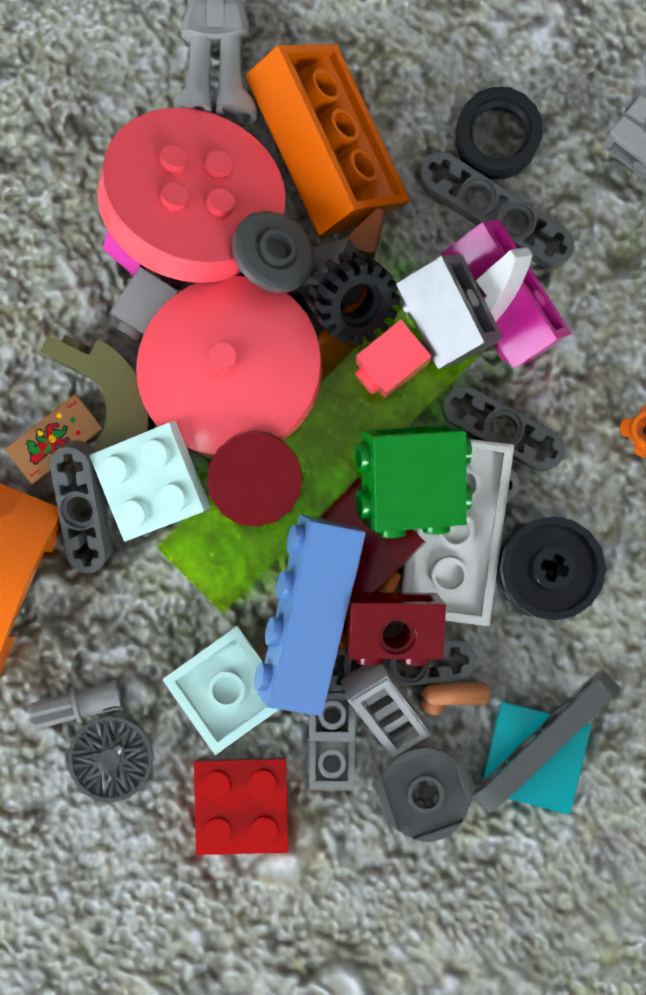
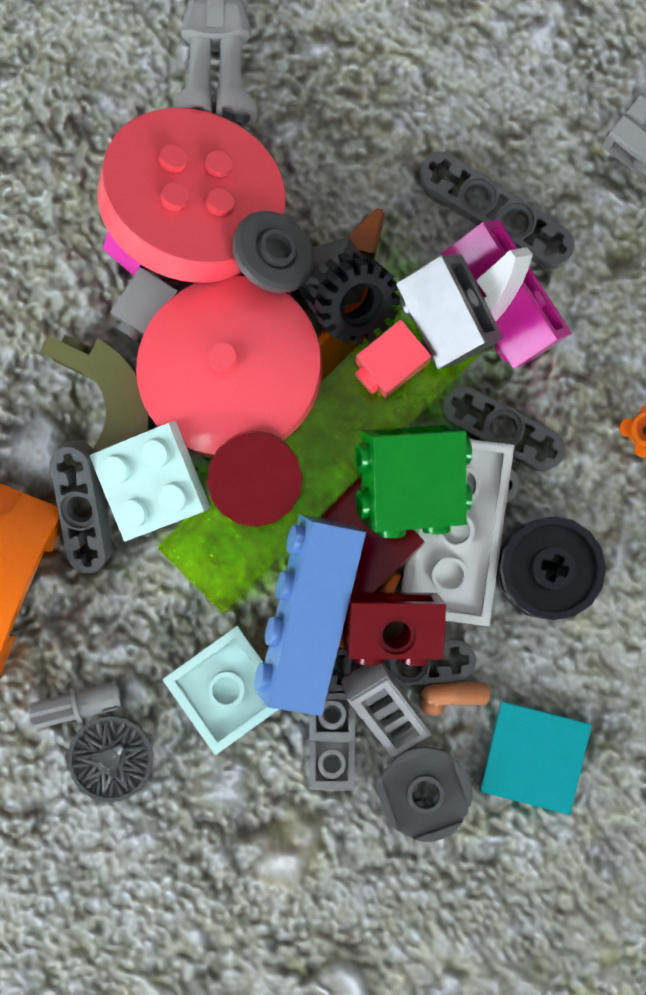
medium nougat tile [4,394,103,486] -> none
red plate [194,757,289,855] -> none
orange slope [245,44,411,236] -> none
black tyre [455,87,543,179] -> none
dark grey beam [472,670,620,813] -> none

